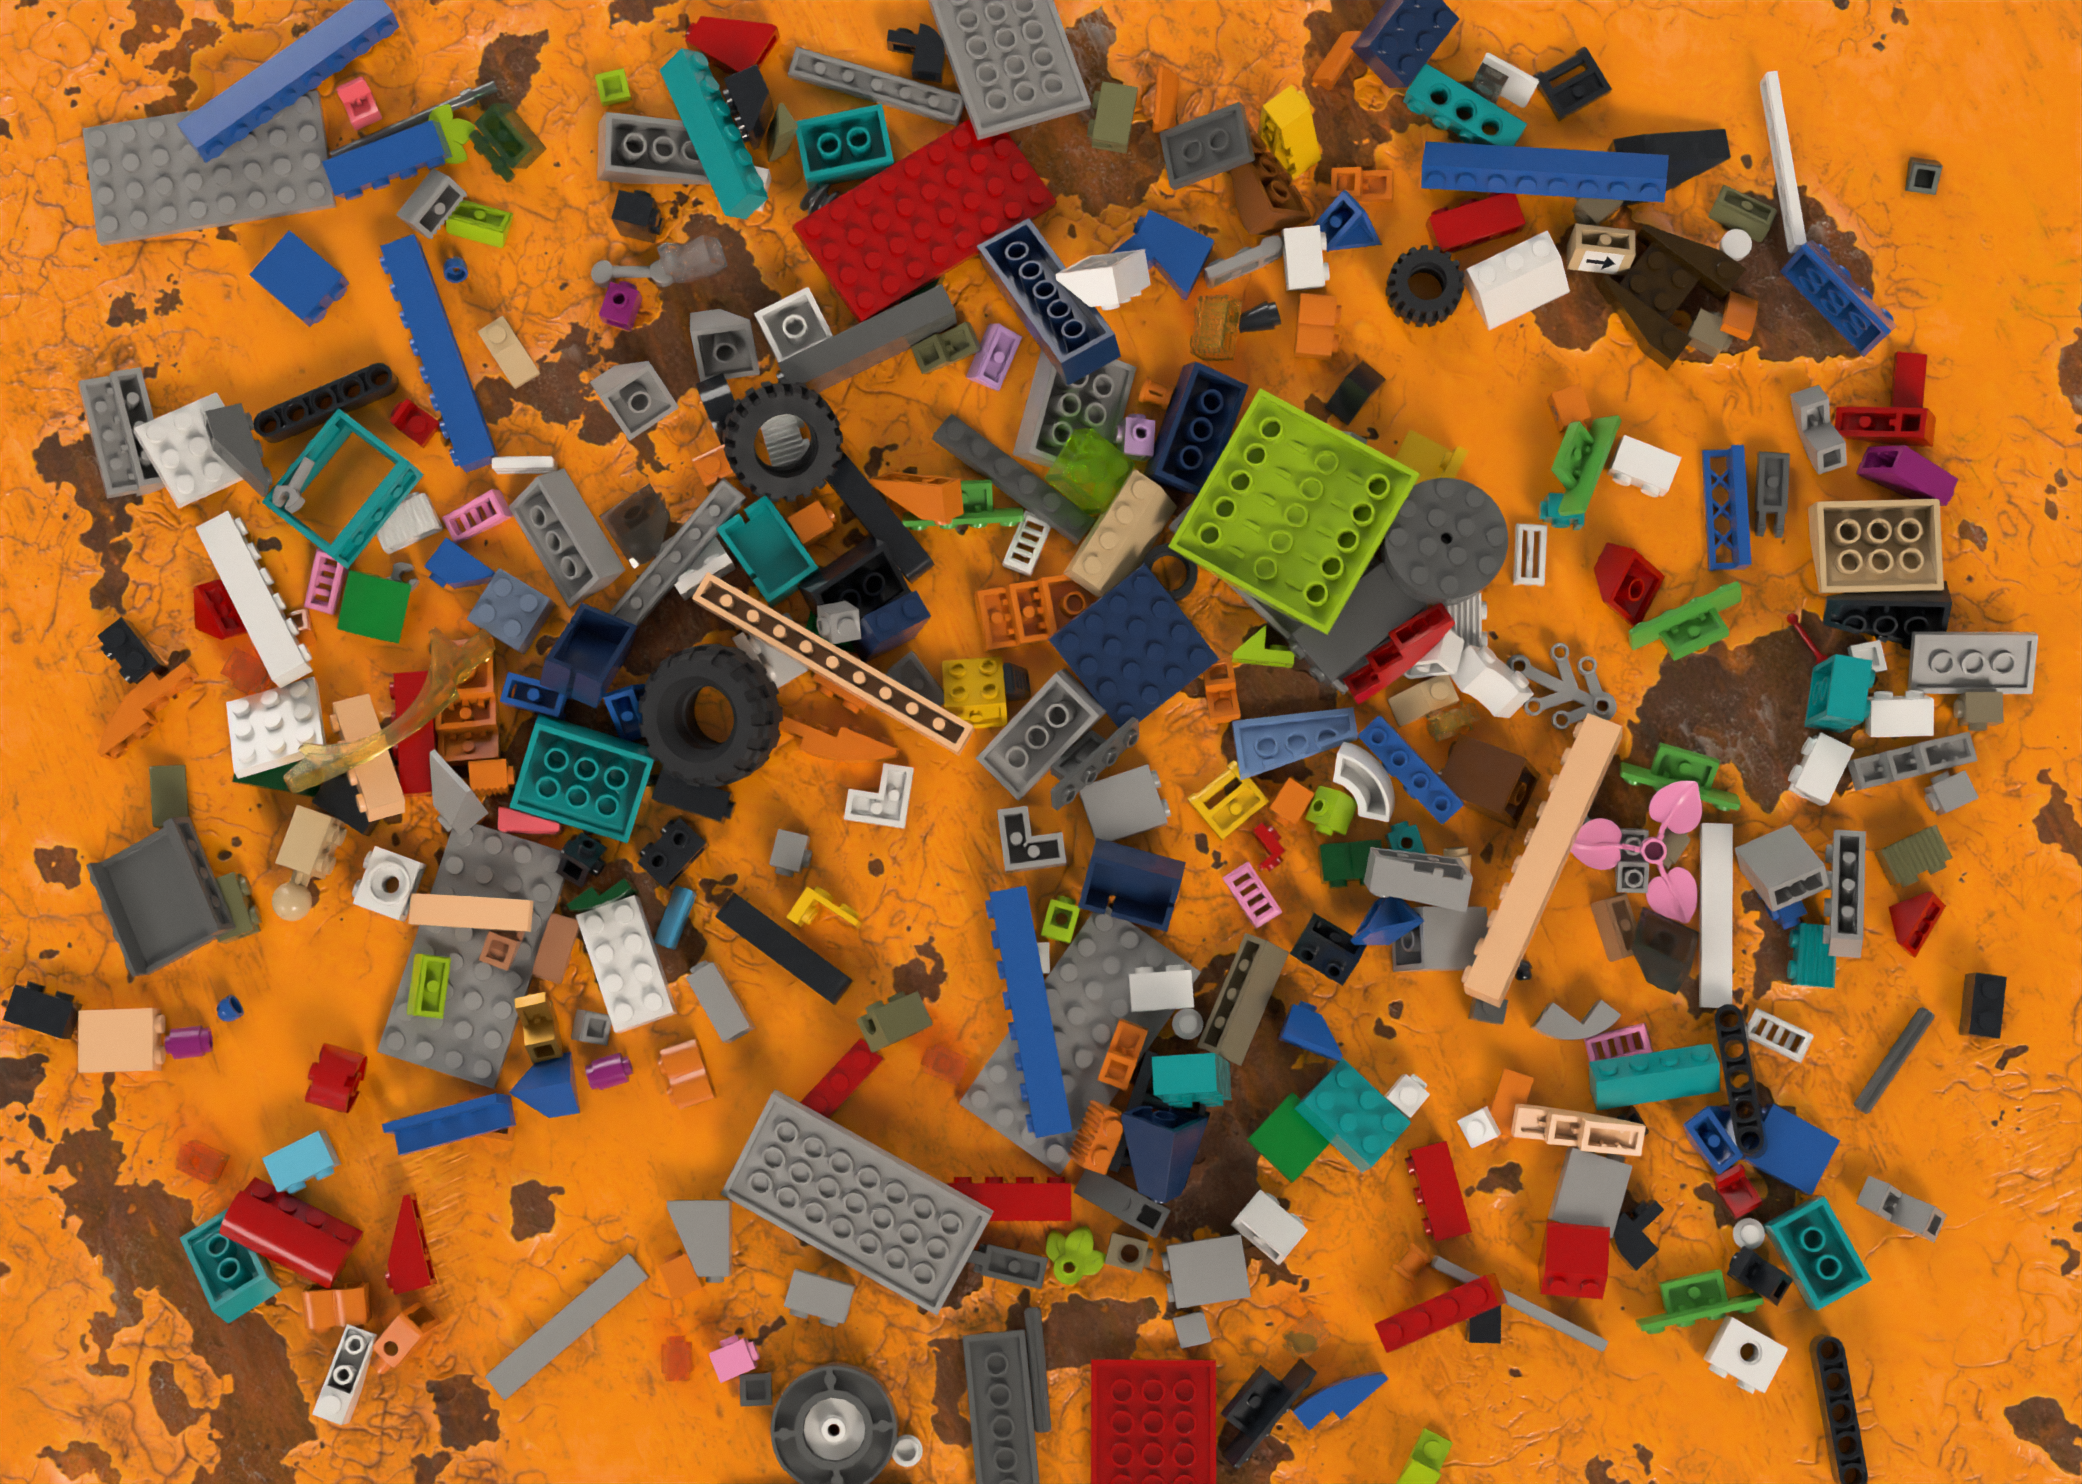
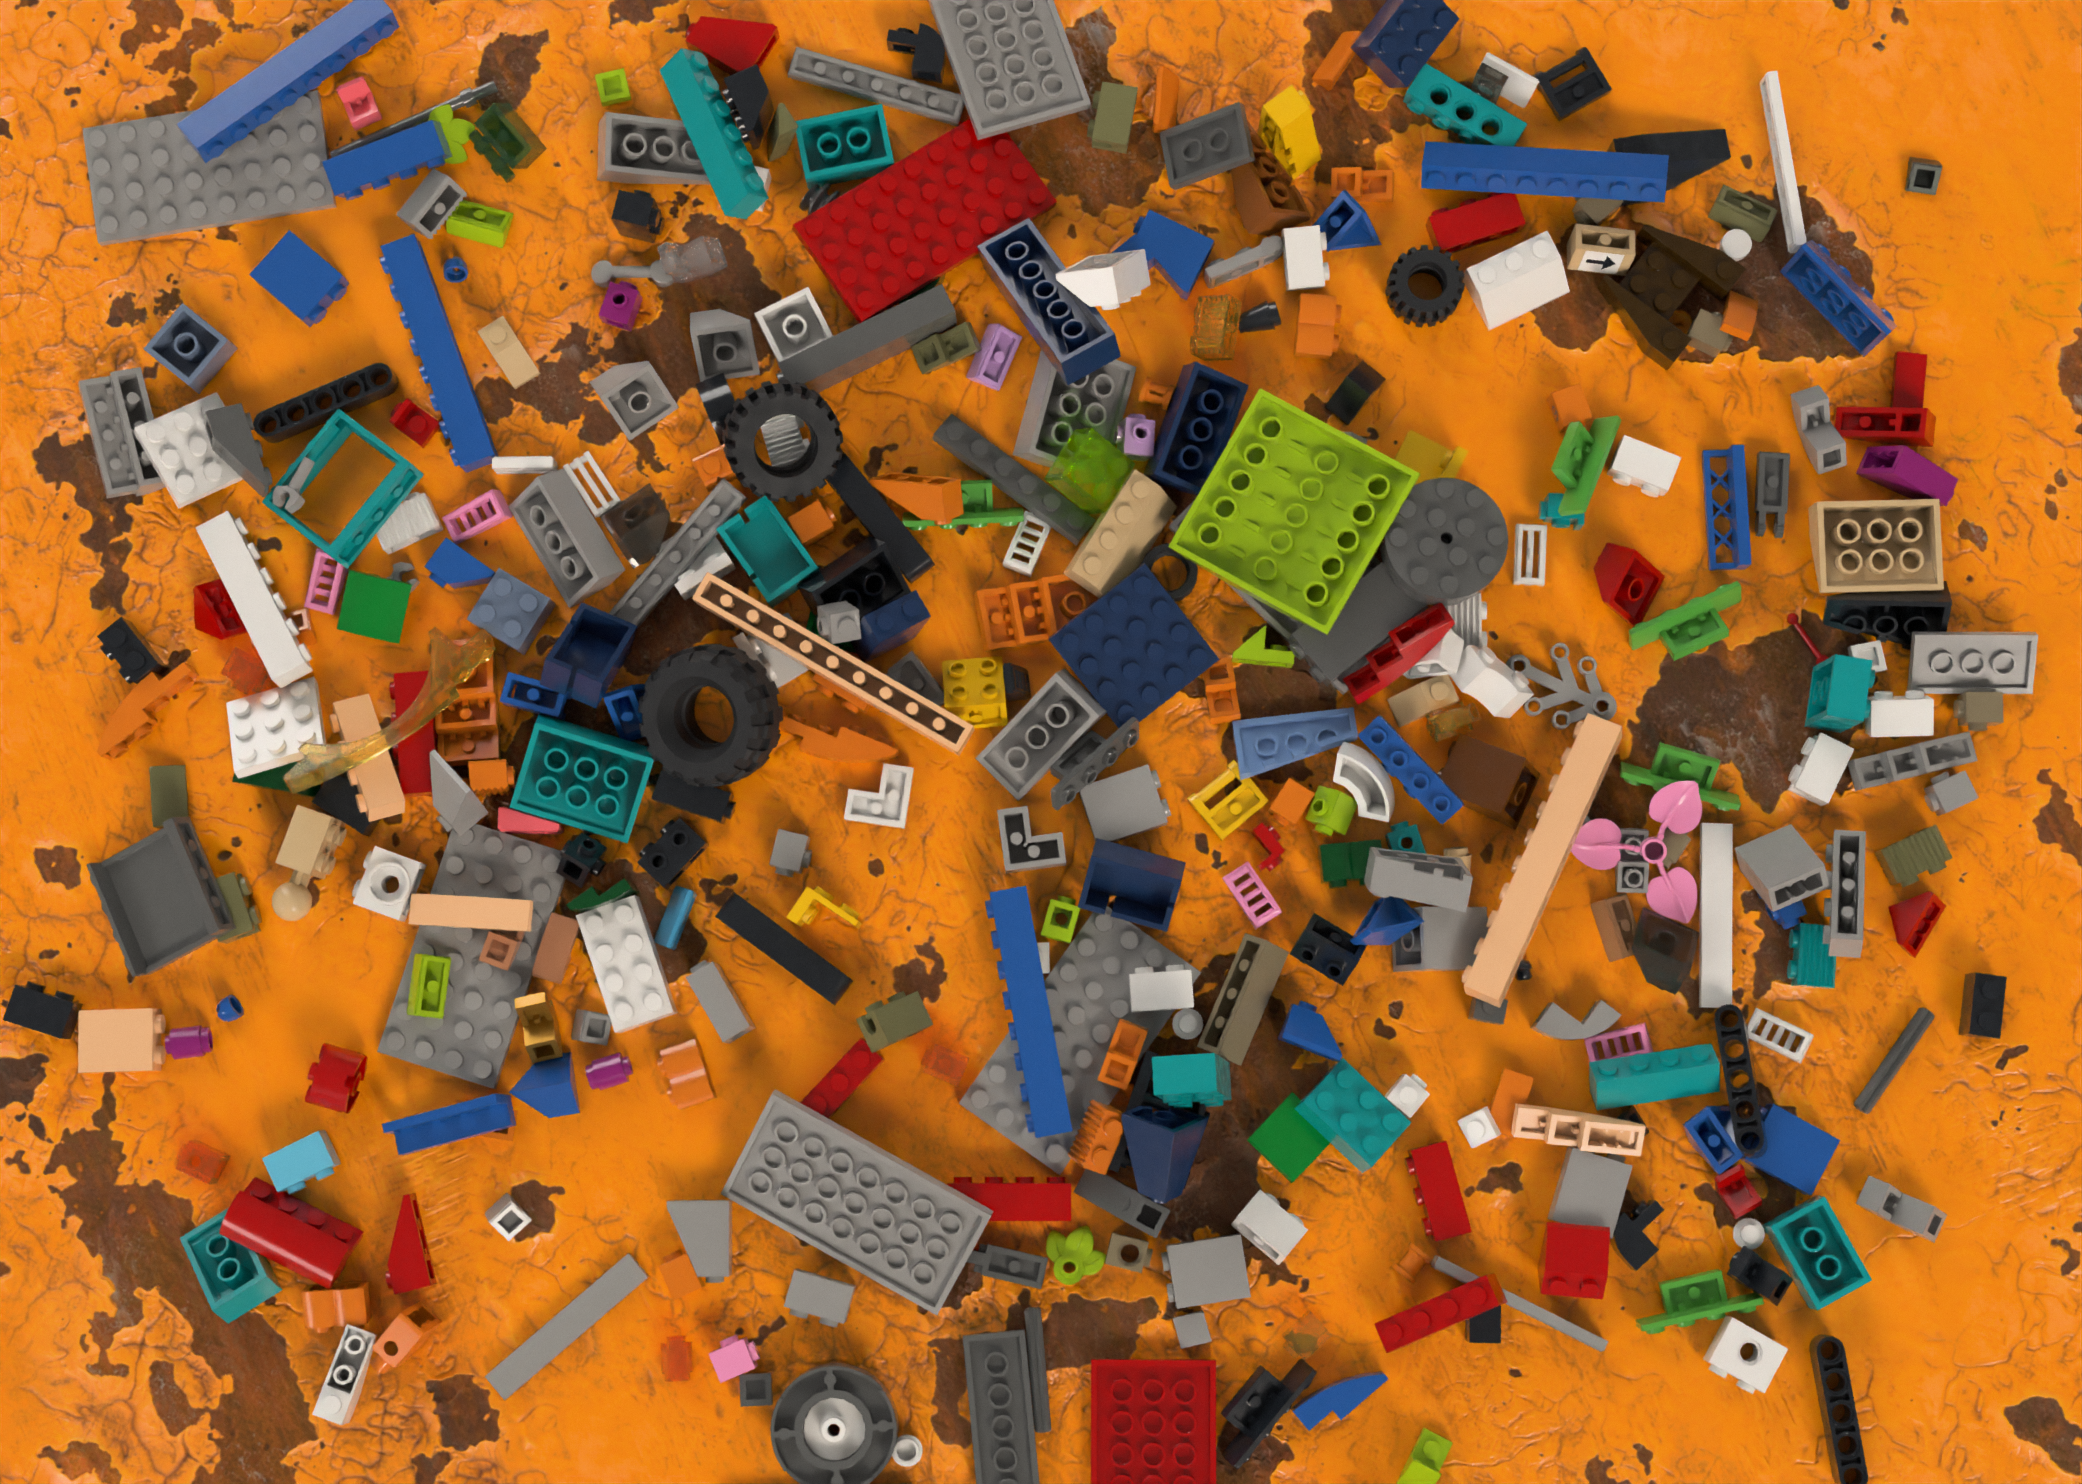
none -> sand blue brick [144,303,238,394]
none -> light grey slope [485,1193,532,1241]
none -> white tile [563,451,621,518]

